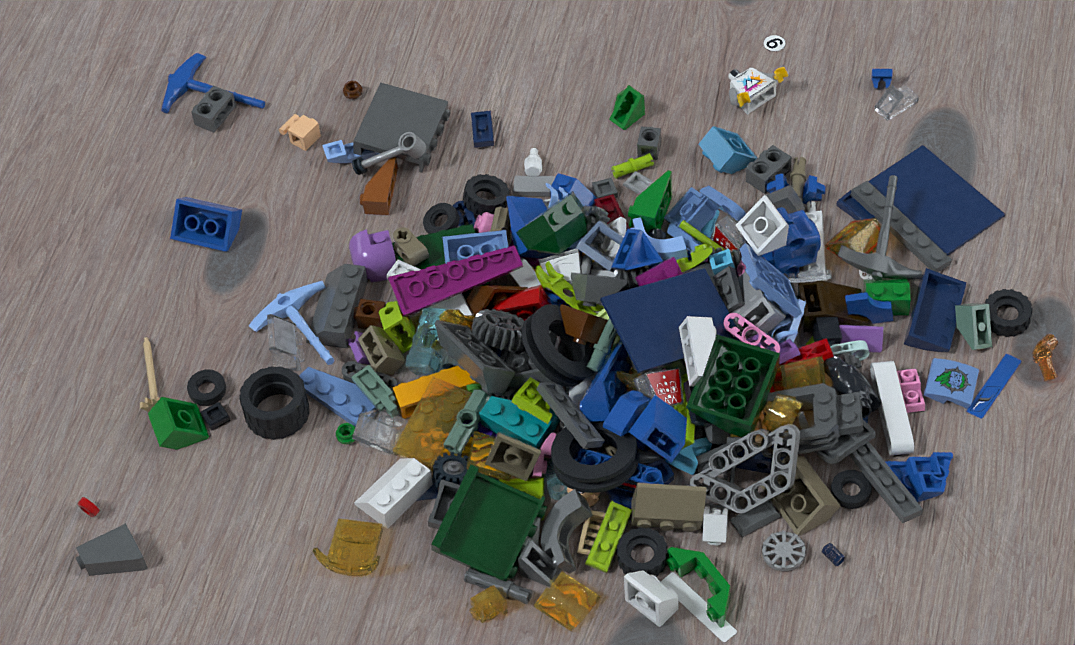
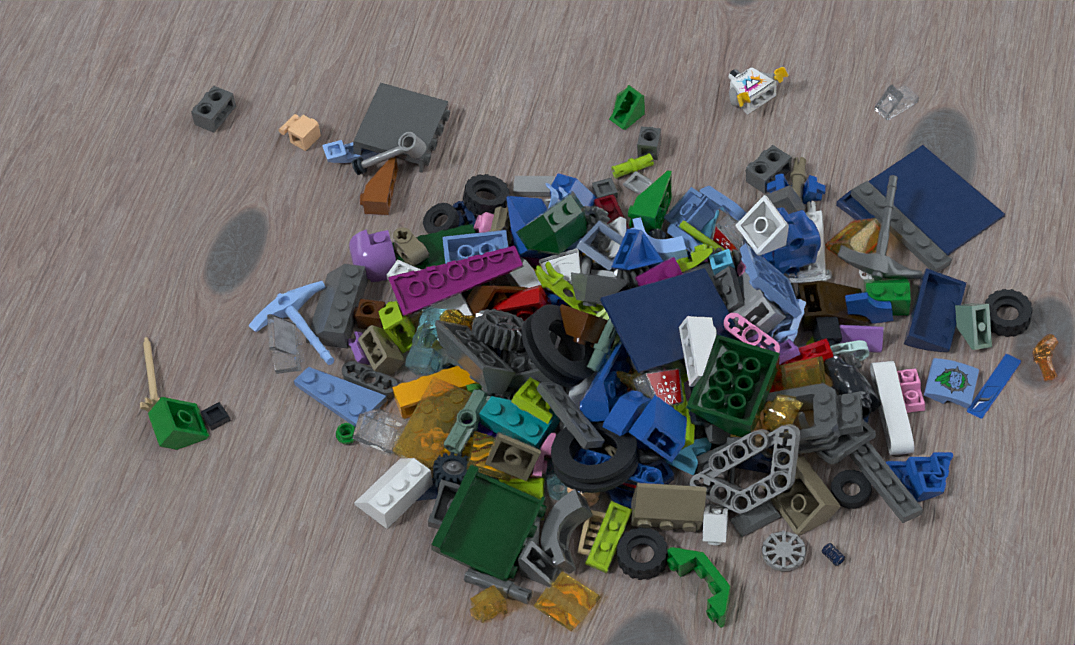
dark grey slope [76,523,148,576] -> none
red tile [77,497,100,517] -> none
blue piece [161,53,265,113] -> none
blue slope [170,197,242,252] -> none
black tyre [187,369,226,406] -> none
black tyre [239,366,310,440] -> none
clear yellow piece [313,518,383,576] -> none
reddish brown plate [343,81,363,99] -> none
sand green hinge [351,365,399,418] -> none
dark blue plate [471,110,494,148] -> none
white piece [524,148,542,176] -> none
white slope [624,570,679,627] -> none
white sticker [660,572,737,642] -> none
dark azure slope [698,126,757,174] -> none
white sticker [764,35,785,51] -> none
blue tile [871,69,893,89] -> none

